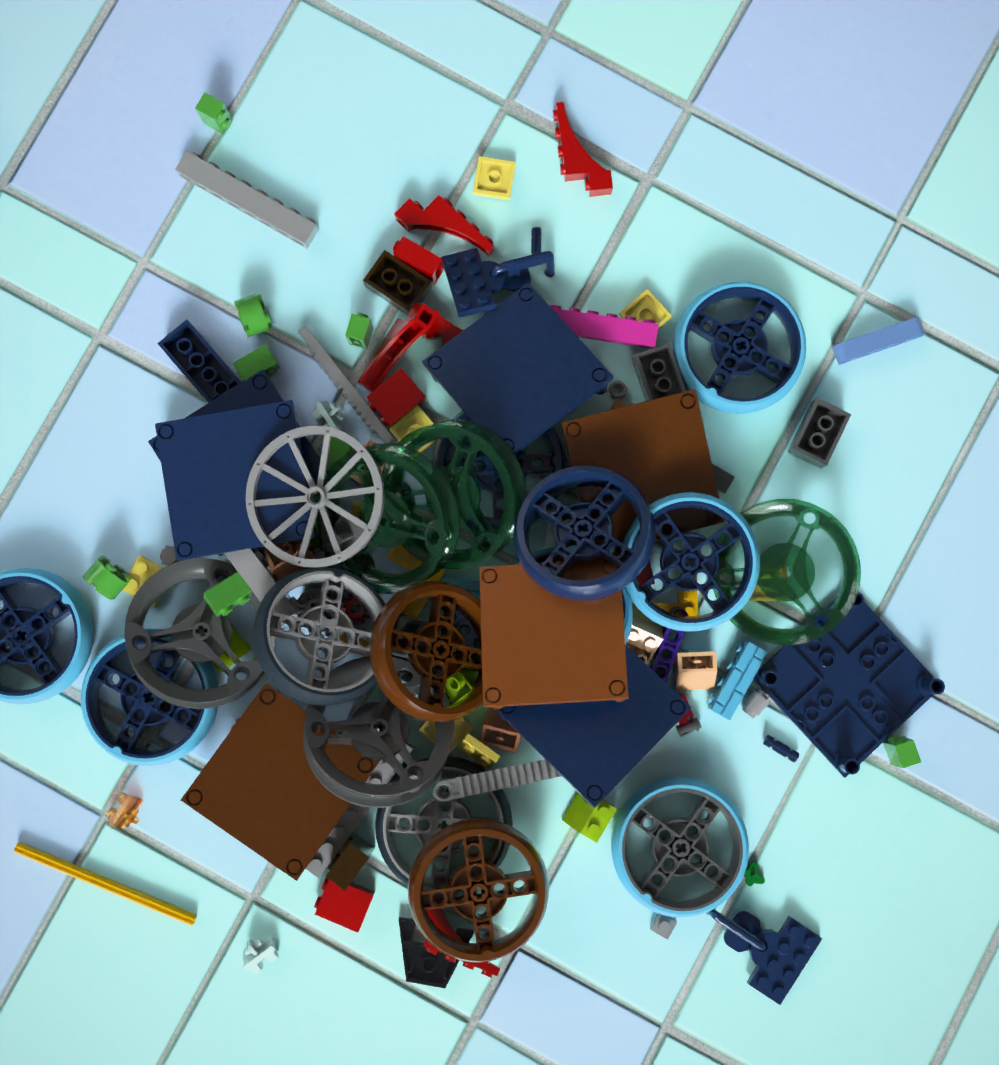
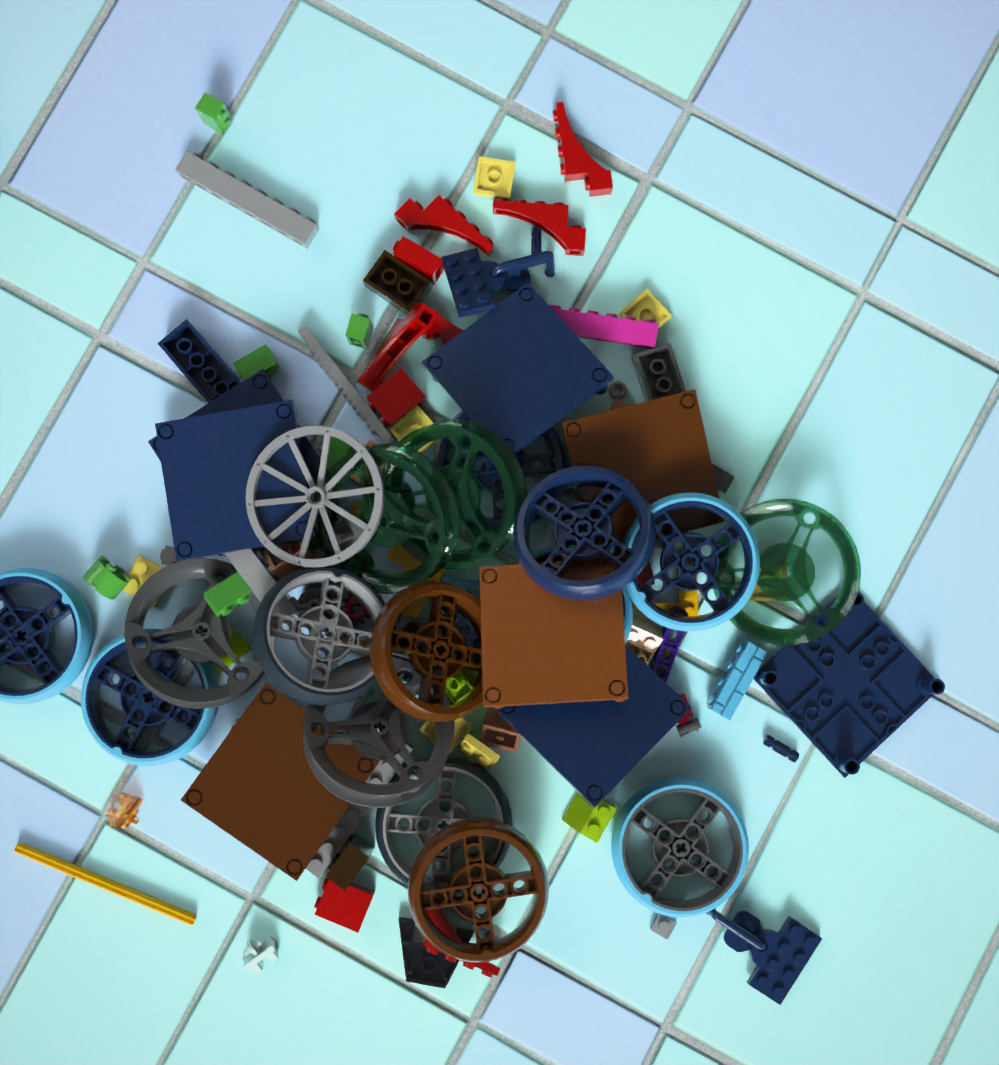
bright green brick [234,294,272,338] -> none
light aqua hips [311,401,346,431] -> none
light grey gear [433,759,562,802] -> none
dark blue wheel [673,282,807,414] -> none
light nougat slope [674,650,717,691] -> none
light grey brick [742,690,770,719] -> none
green piece [744,861,765,886] -> none
dark grey brick [787,398,852,468] -> none
medium blue beam [832,317,925,365] -> none
bright green brick [883,735,921,768] -> none
none -> red arch [493,198,586,256]

